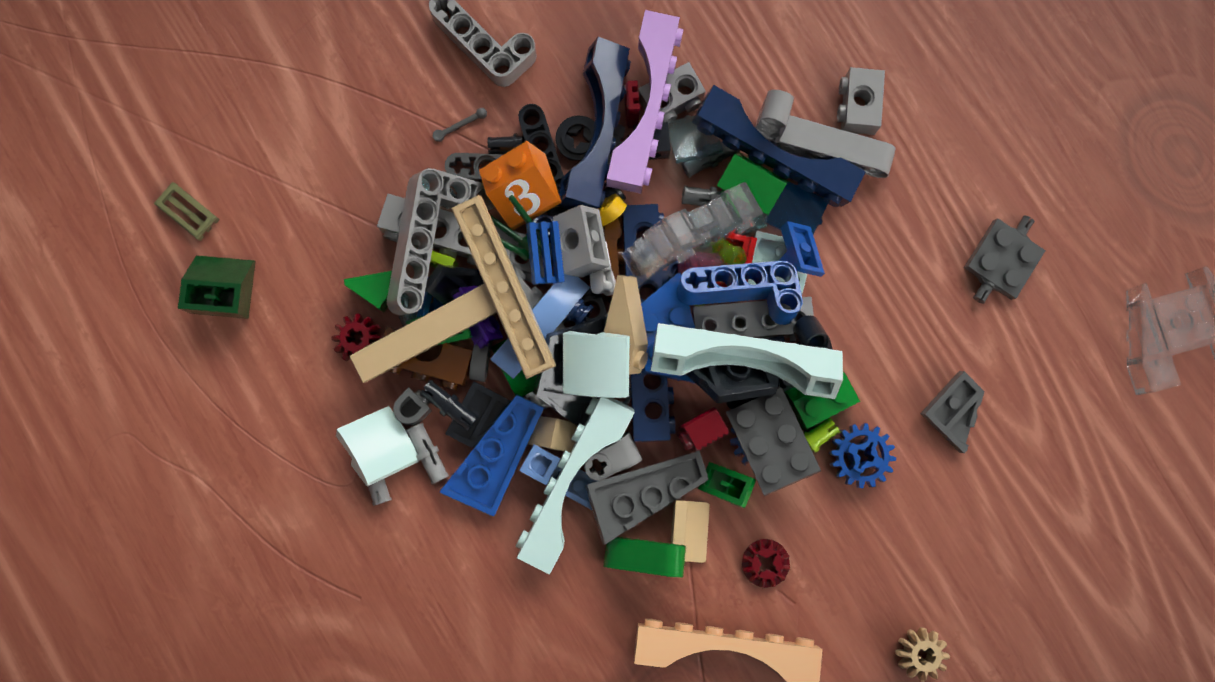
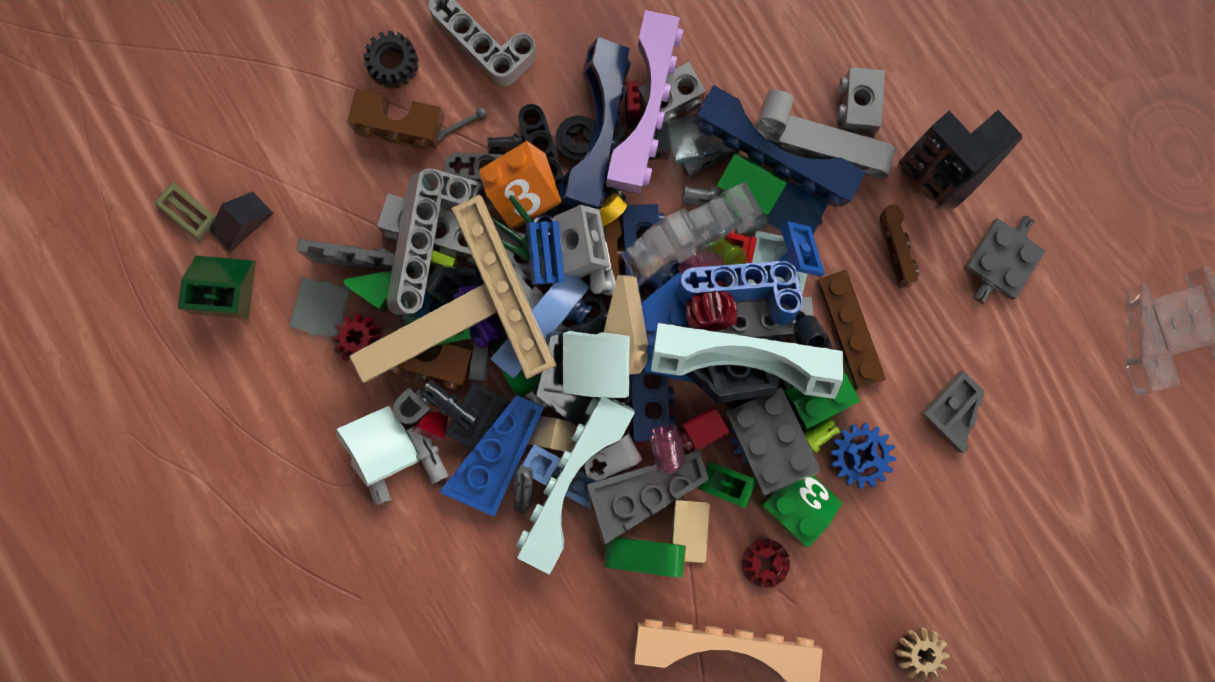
none -> black slope [210,192,273,252]
none -> clear light blue piece [289,278,351,337]
none -> dark grey wing [297,239,414,274]
none -> reddish brown arch [347,89,445,150]
none -> black tyre [363,31,419,88]
none -> dark red tile [413,412,449,443]
none -> dark grey axle [513,465,533,514]
none -> clear pink brick [651,425,686,473]
none -> dark red gear [686,290,738,332]
none -> green slope [758,475,843,548]
none -> reddish brown plate [817,269,886,390]
none -> reddish brown hinge [879,204,919,289]
none -> black piece [899,109,1022,209]

